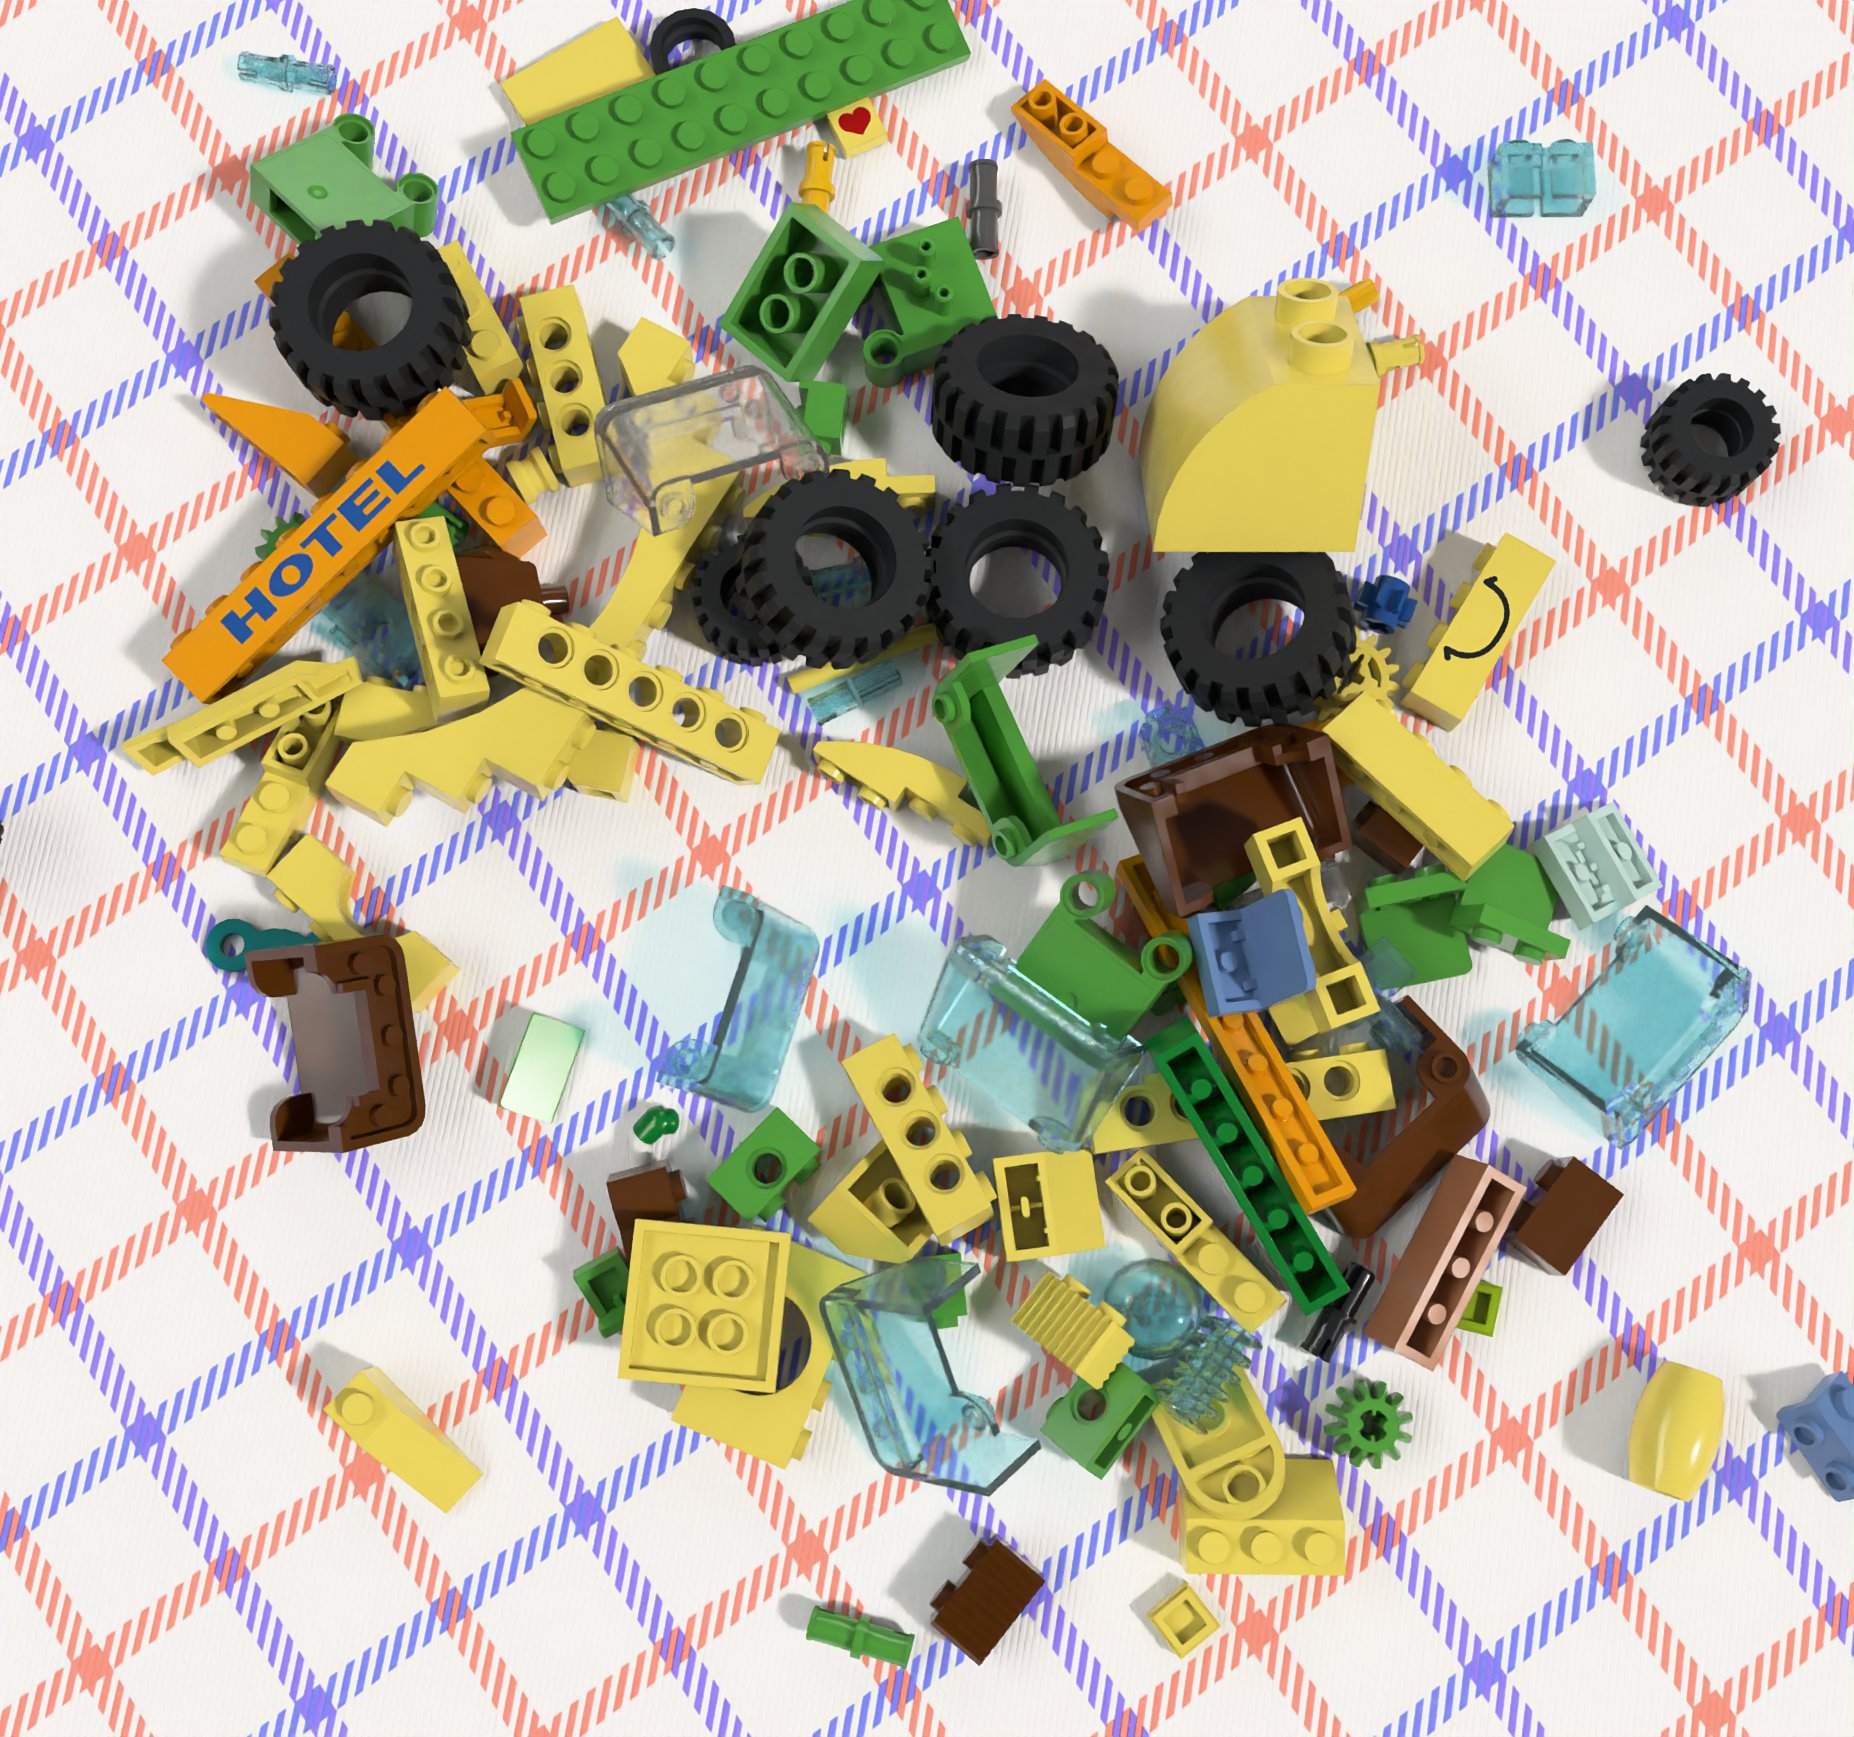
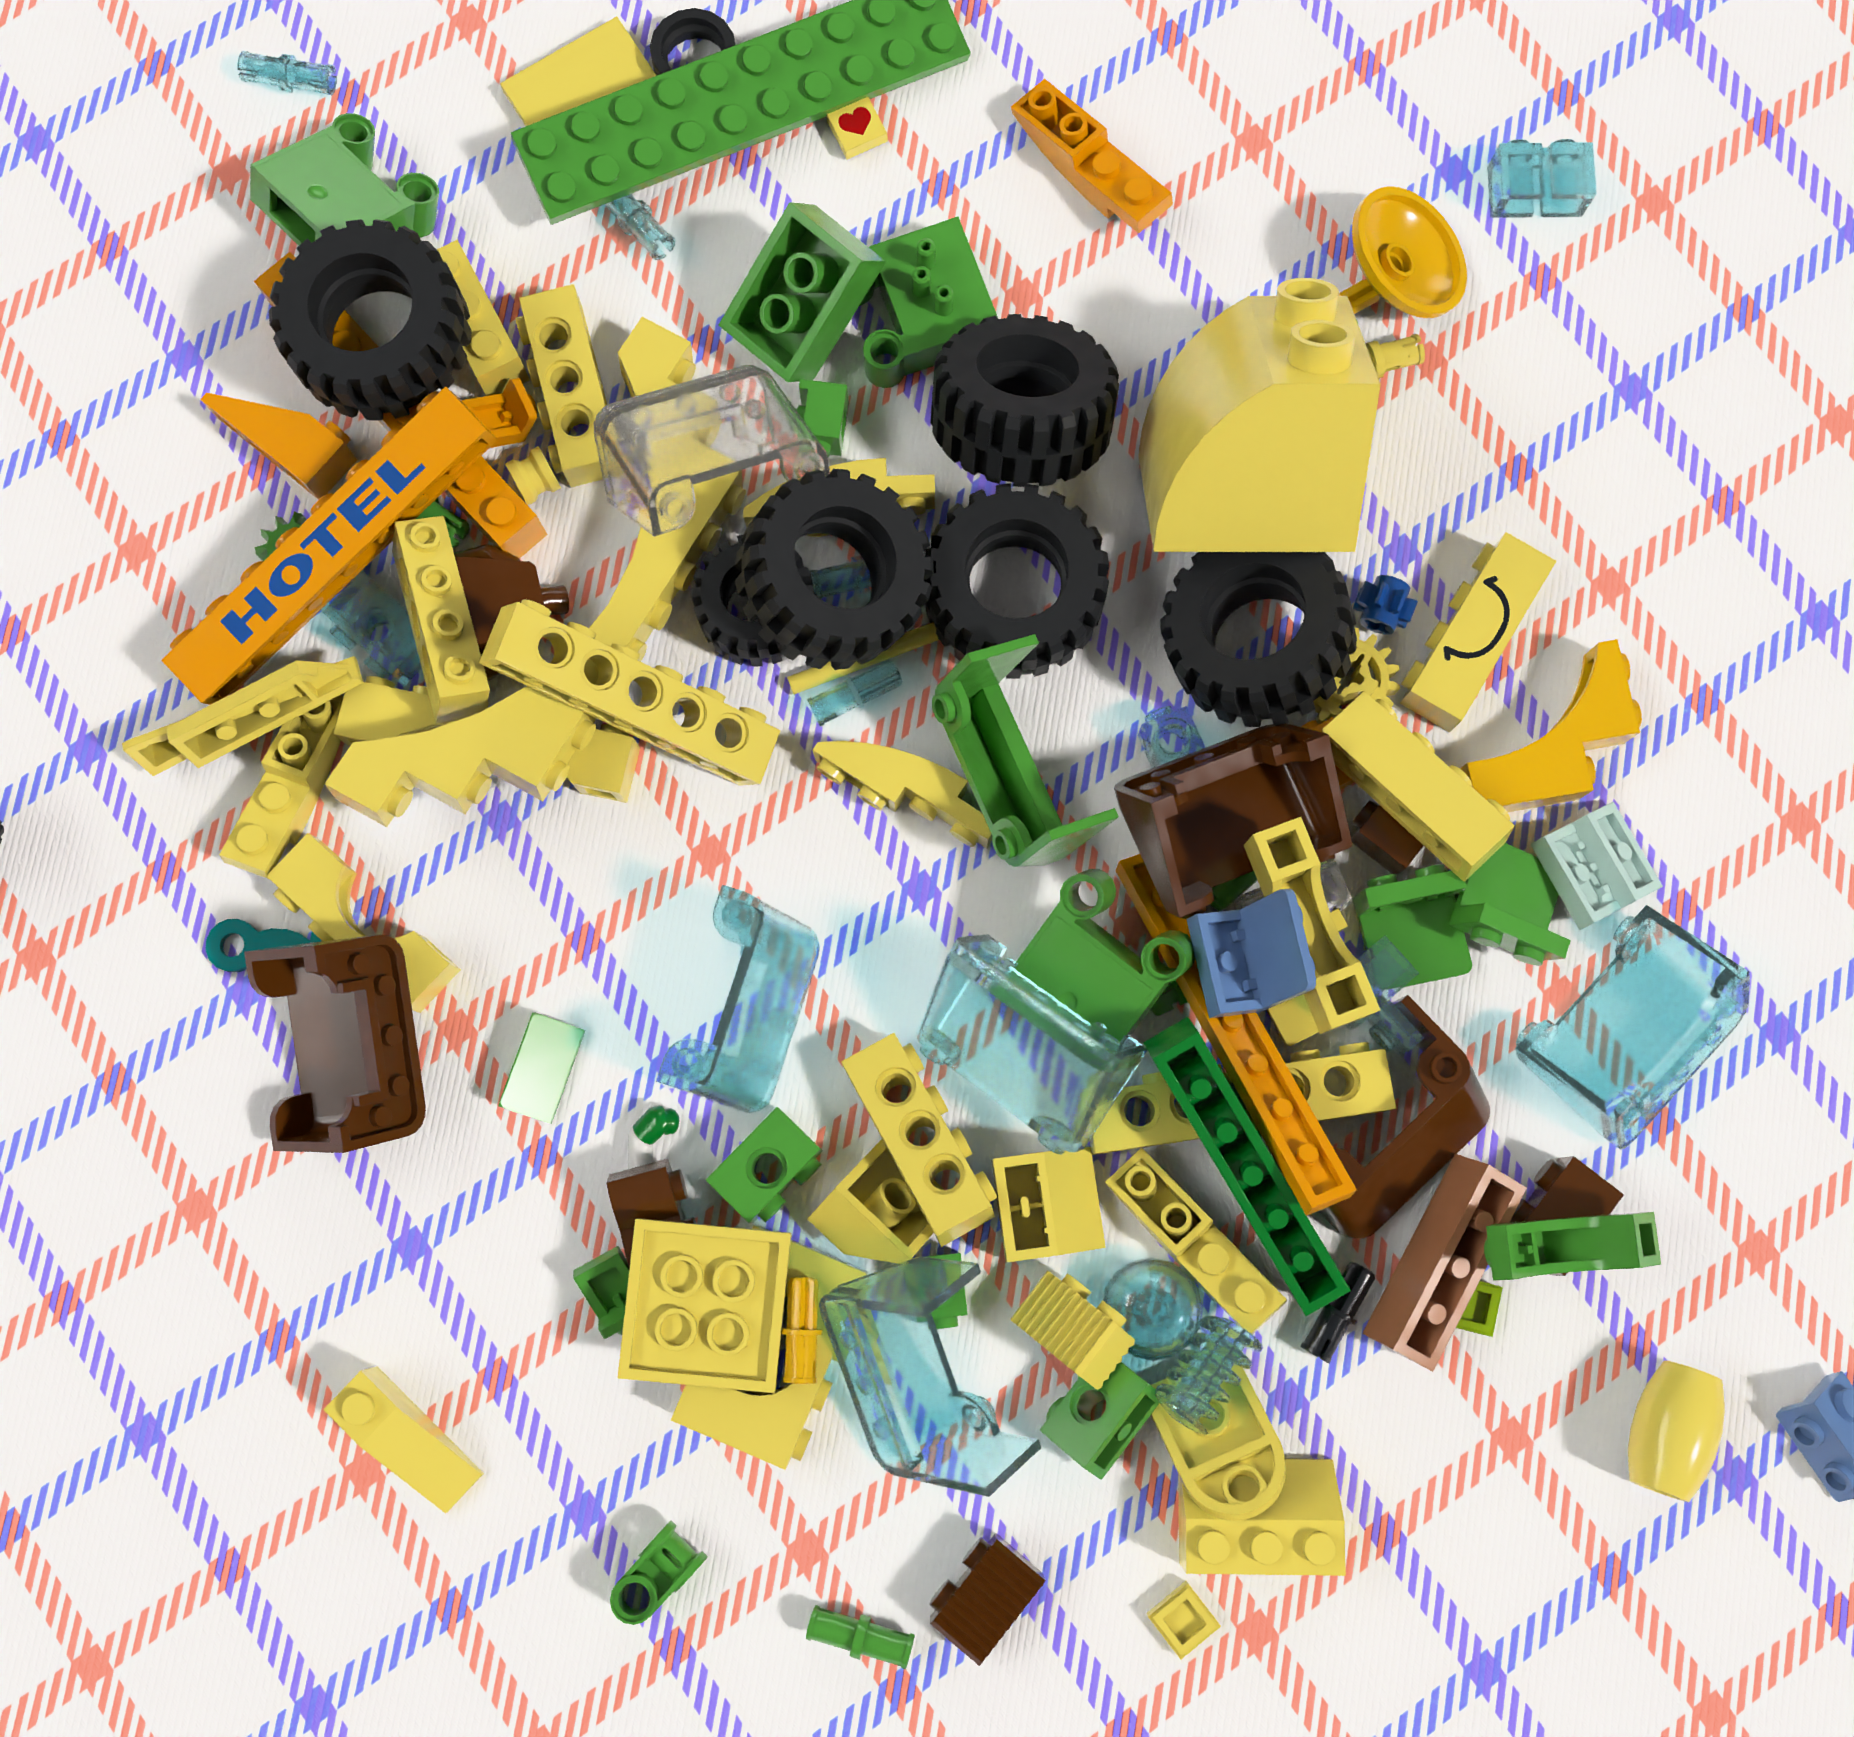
yellow pin [798,141,836,215] -> none
dark grey pin [966,159,1002,260] -> none
bright green gear [1323,1378,1413,1469] -> none
black tyre [1640,373,1781,507] -> none
none -> bright green piece [610,1520,708,1625]
none -> yellow axle [781,1277,823,1384]
none -> yellow dish [1352,186,1467,318]
none -> yellow arch [1460,639,1642,812]
none -> bright green arch [1484,1212,1662,1281]

